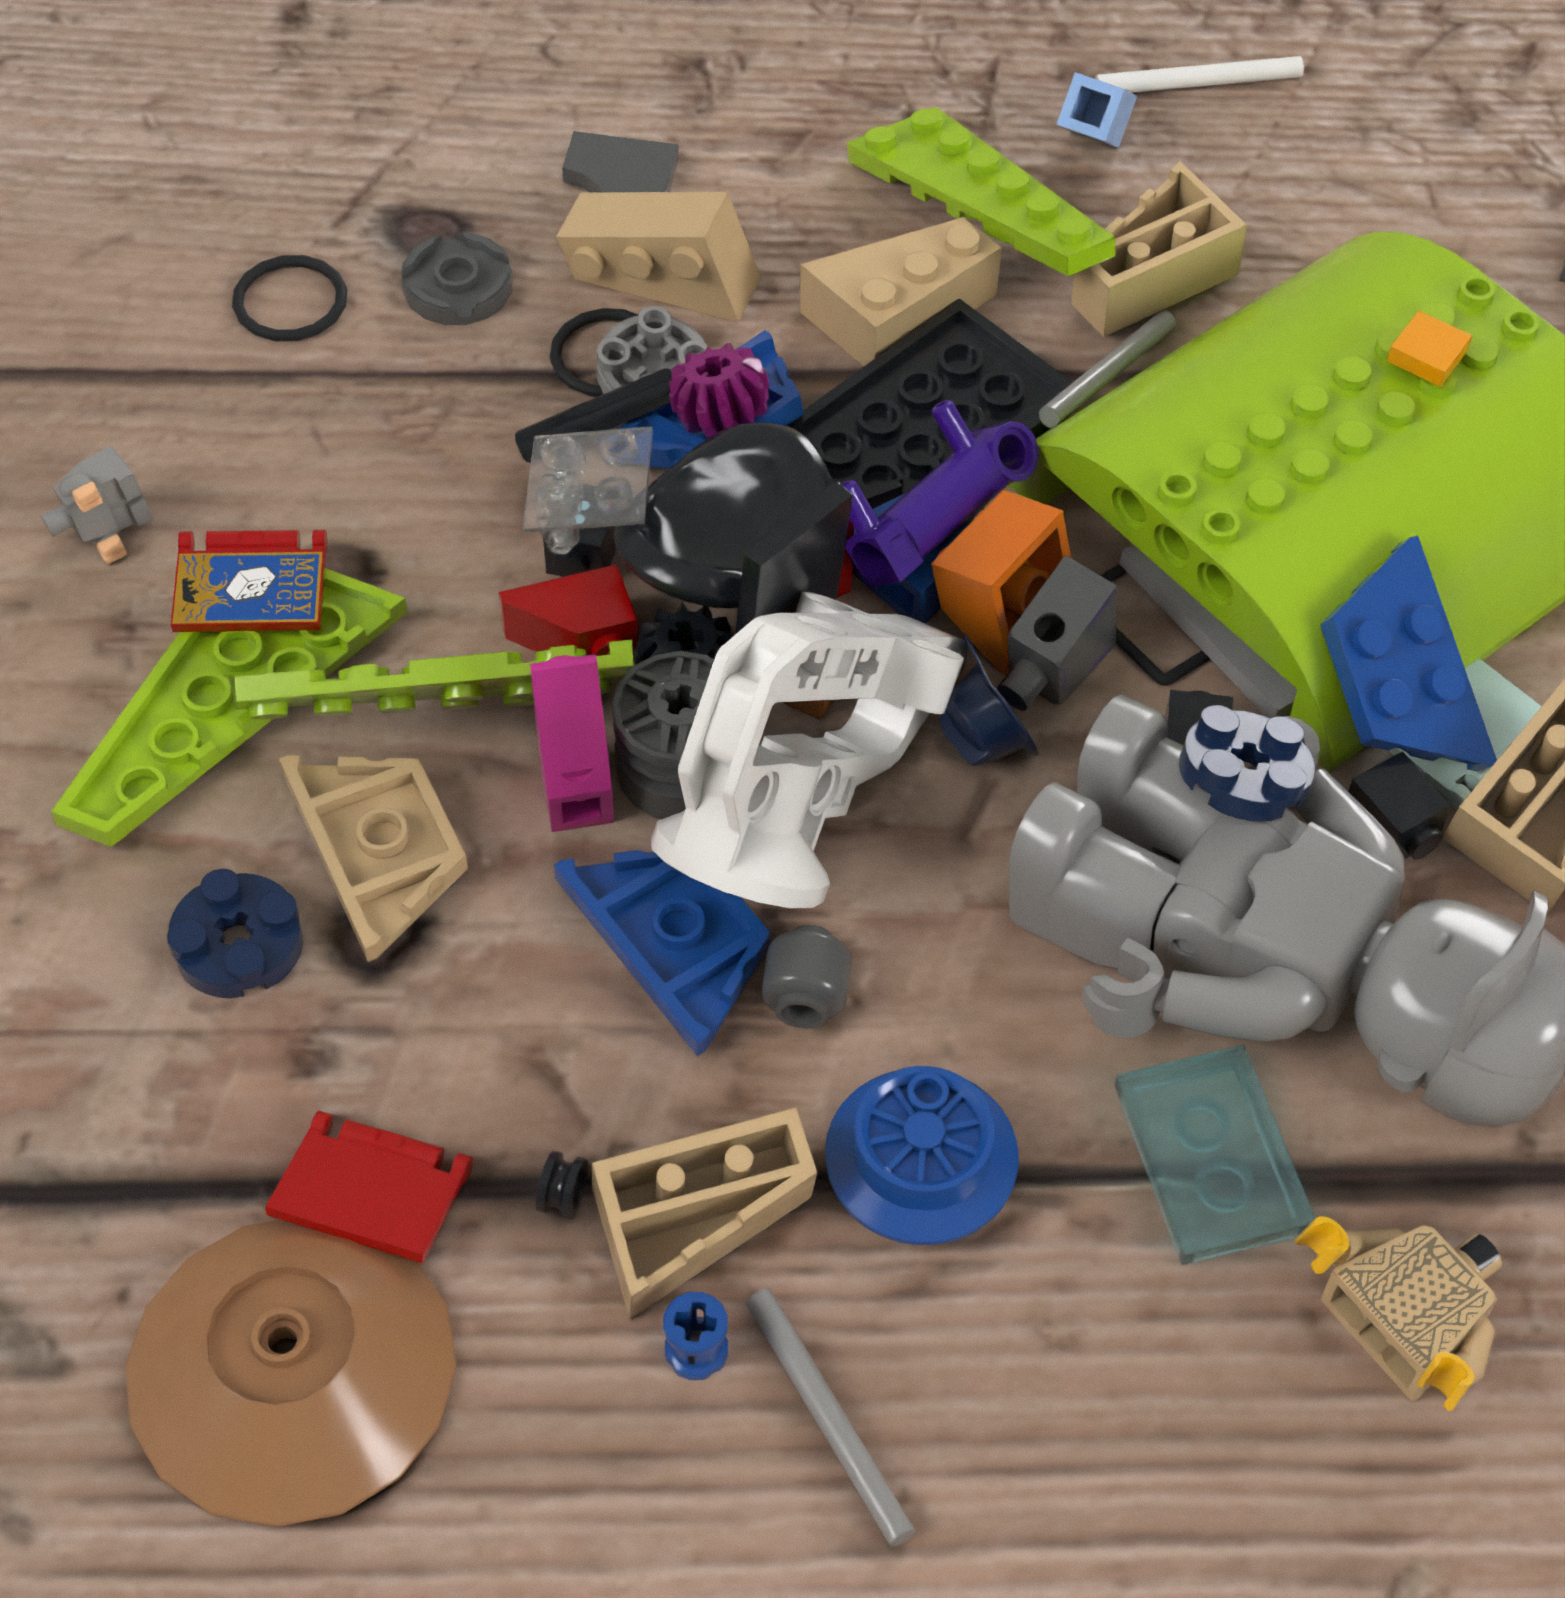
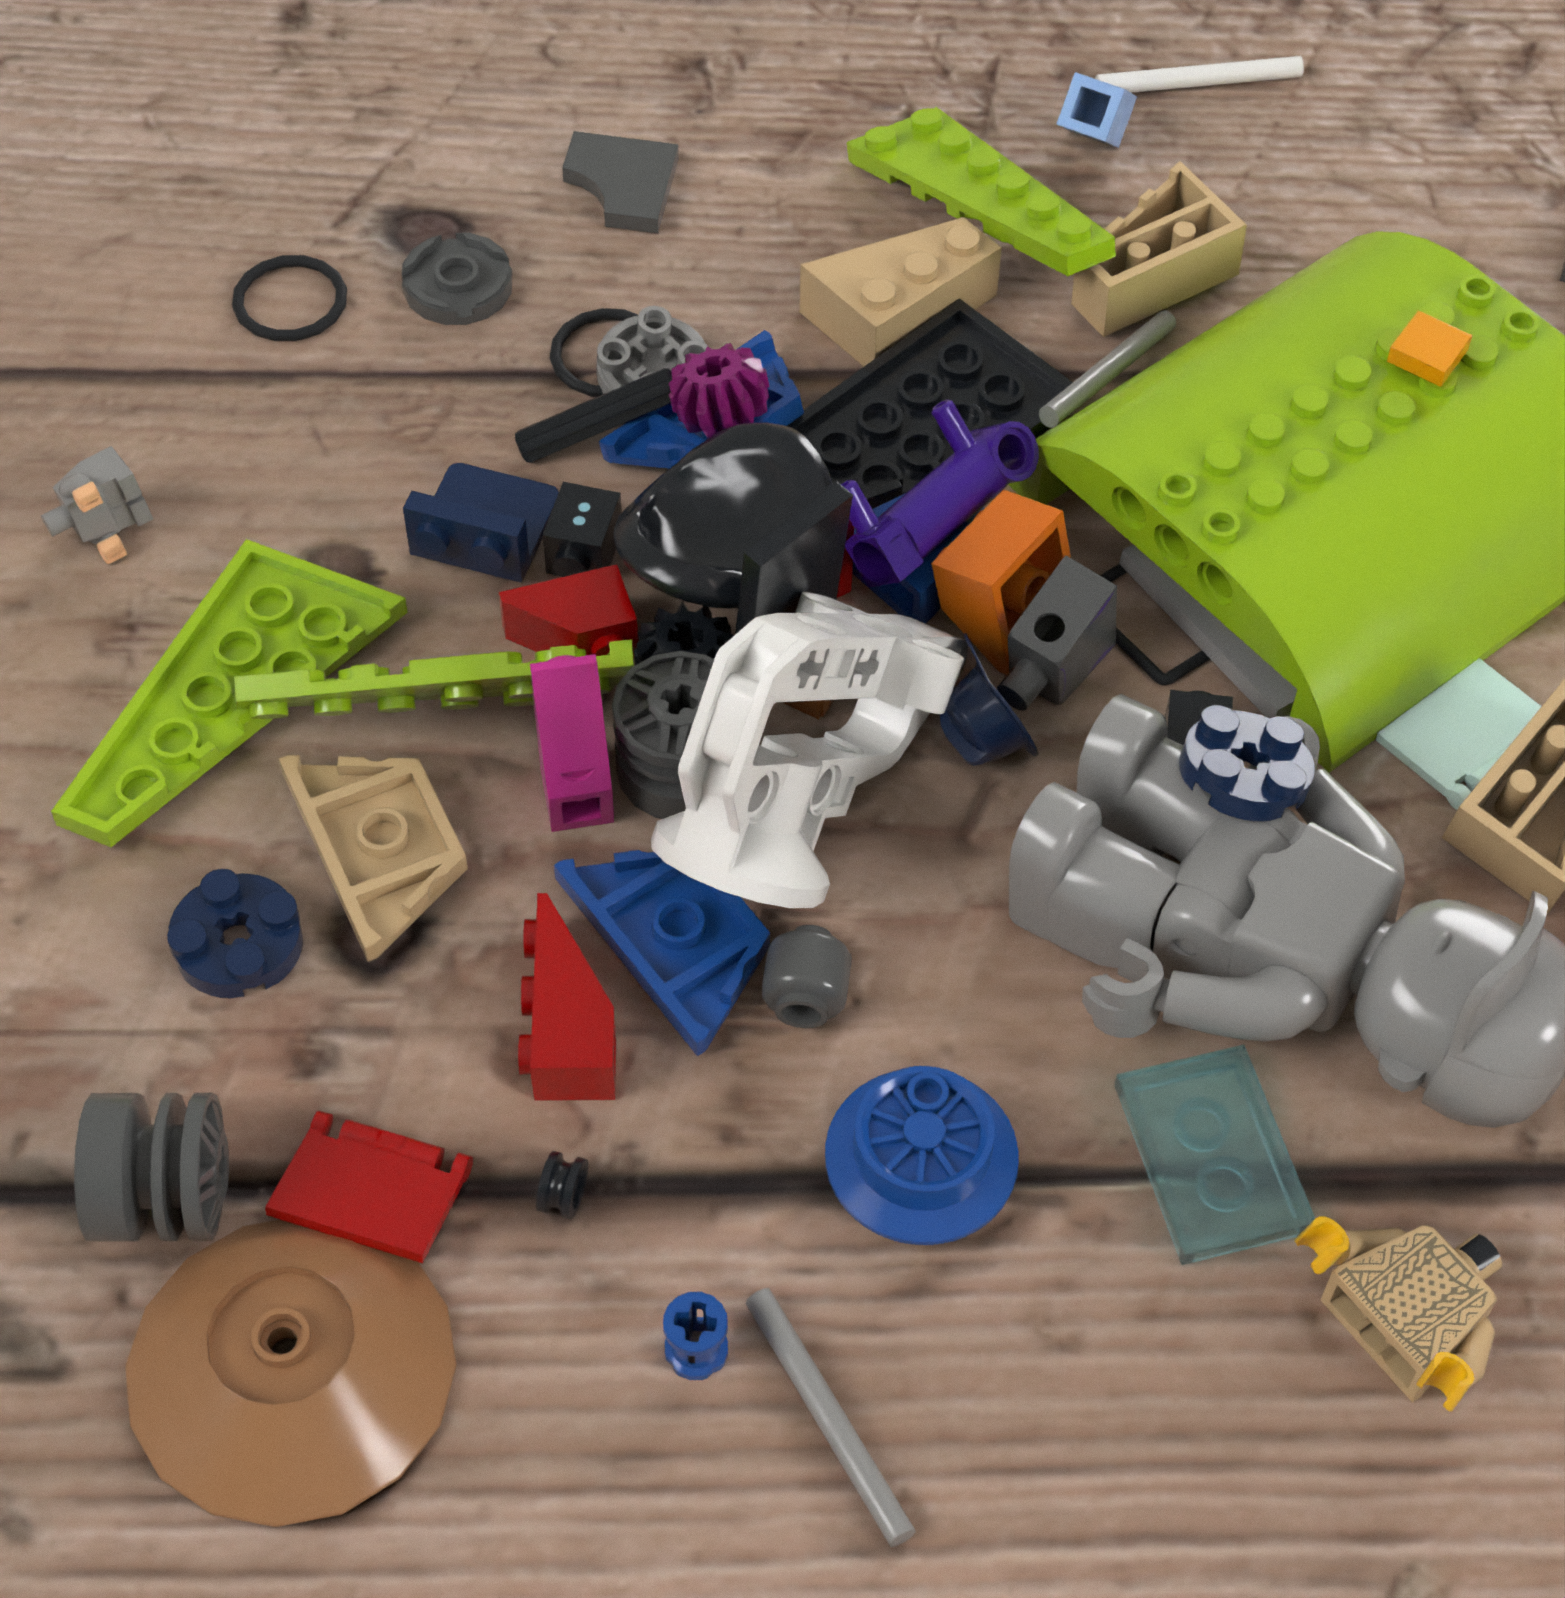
piece [170,530,328,632] -> none
clear hinge [523,426,653,554] -> none
tan wedge [556,192,761,323] -> none
tan wedge [592,1107,817,1319] -> none
blue wing [1320,536,1497,772] -> none
black brick [1348,751,1451,860] -> none
none -> dark grey wheel [74,1093,229,1242]
none -> dark blue bracket [403,463,559,583]
none -> red slope [518,893,617,1101]

